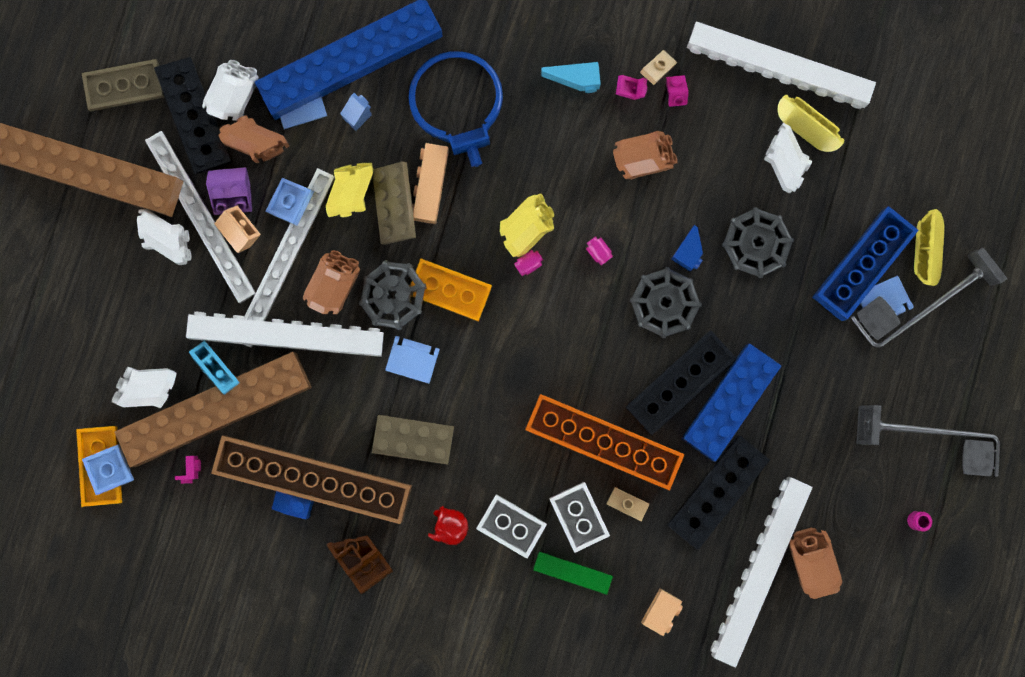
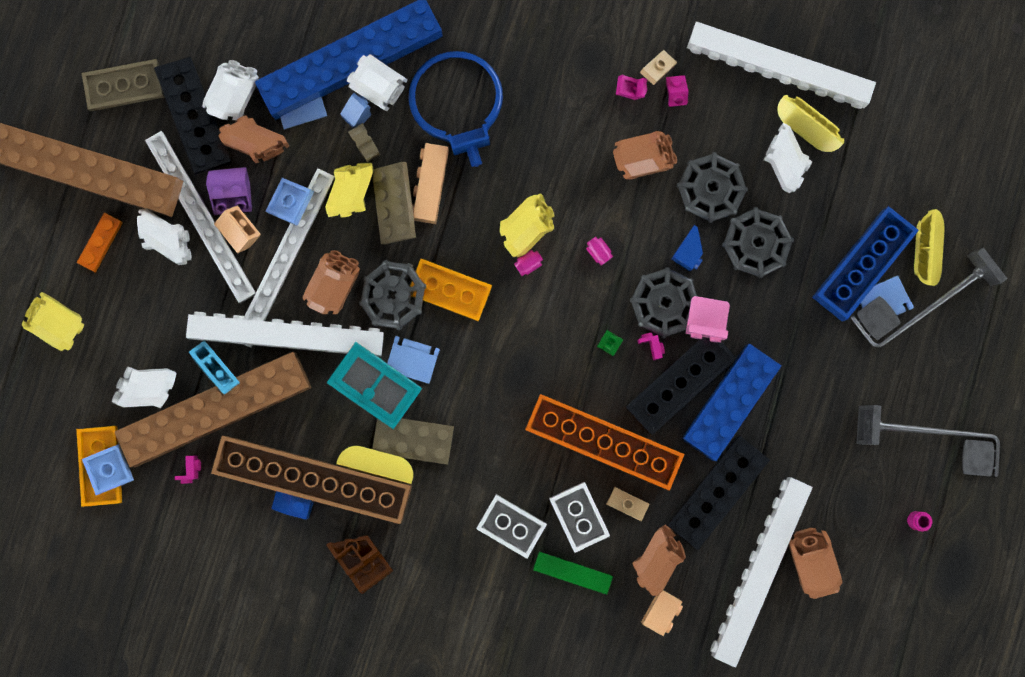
red hair [428,506,469,545] -> none
medium azure slope [541,62,601,93] -> none
none -> light yellow brick [22,292,84,351]
none -> orange plate [77,213,123,272]
none -> teal door [327,342,422,430]
none -> light yellow brick [336,446,413,484]
none -> white brick [347,54,408,111]
none -> dark tan leg [348,123,380,163]
none -> green tile [597,330,623,356]
none -> nougat brick [632,524,686,596]
none -> dark pink bracket [637,333,665,360]
none -> dark grey plate [677,152,748,223]
none -> bright pink bracket [686,296,730,343]

